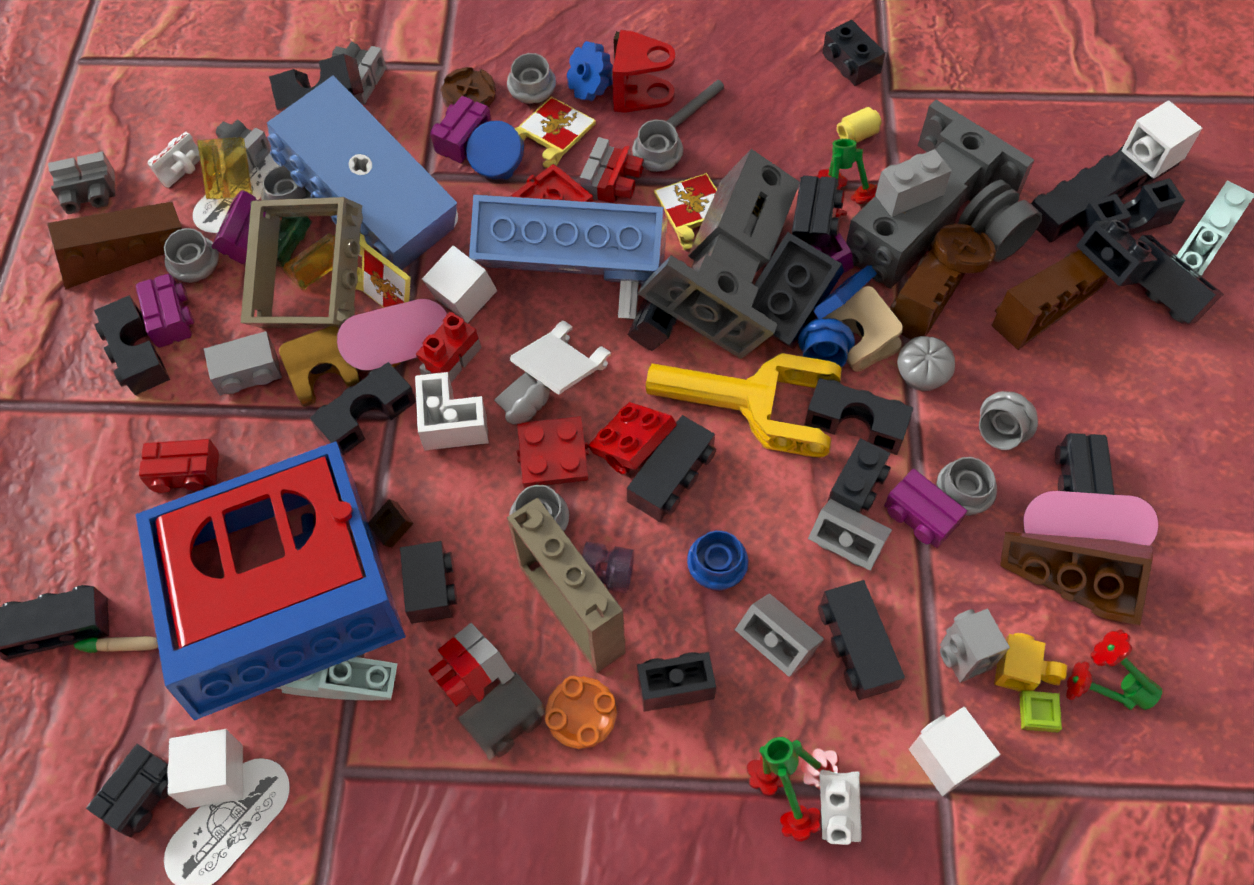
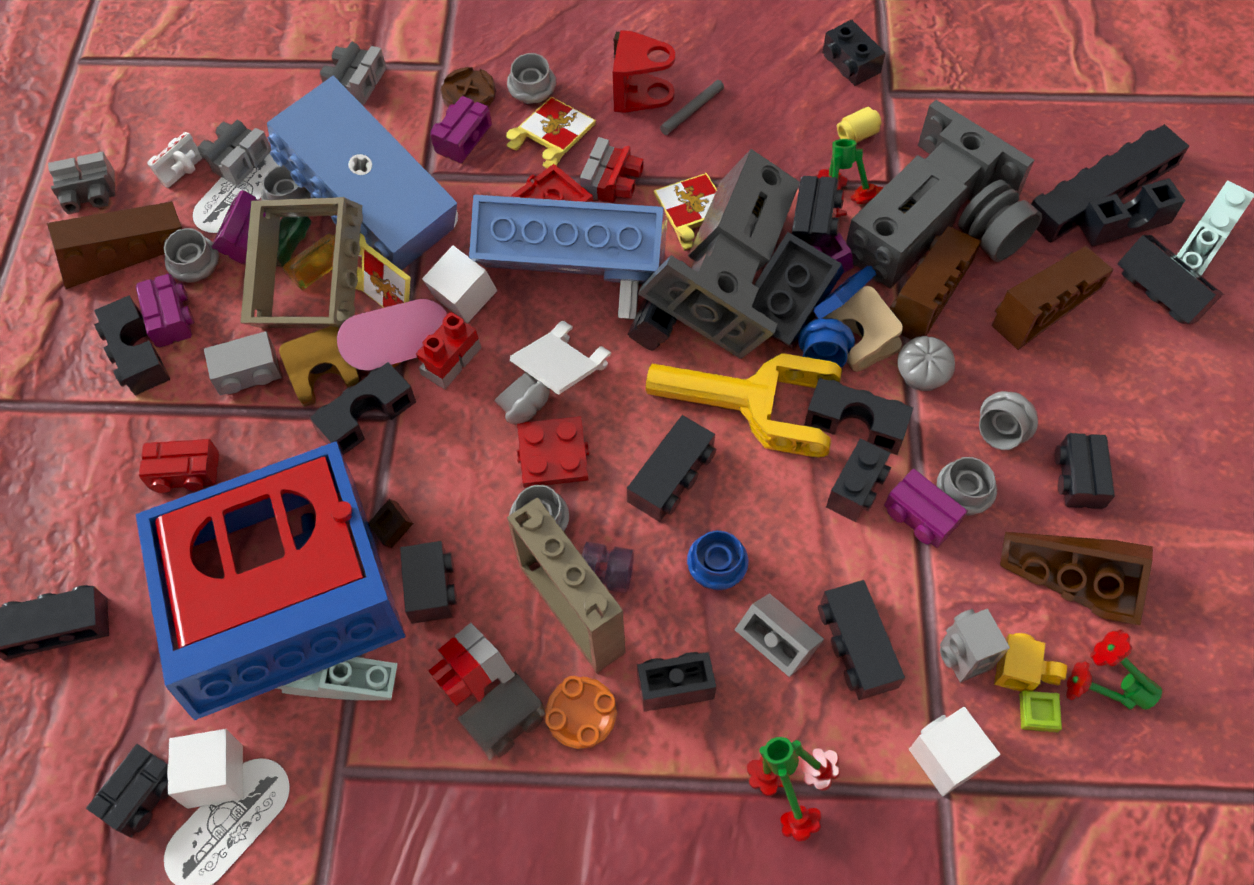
tan piece [74,636,158,653] -> none
clear yellow panel [197,137,252,199] -> none
black arch [269,54,364,111] -> none
white brick [415,372,489,451] -> none
blue tile [466,121,525,180] -> none
blue plant [567,41,613,101] -> none
red plate [588,402,677,475] -> none
light grey piece [632,119,683,172] -> none
light grey brick [808,499,892,571] -> none
white hips [820,770,862,845] -> none
light grey brick [875,149,952,217] -> none
reddish brown tile [932,224,996,274] -> none
bright pink sticker [1023,491,1158,546] -> none
black brick [1076,220,1158,286] -> none
white head [1121,100,1202,179] -> none

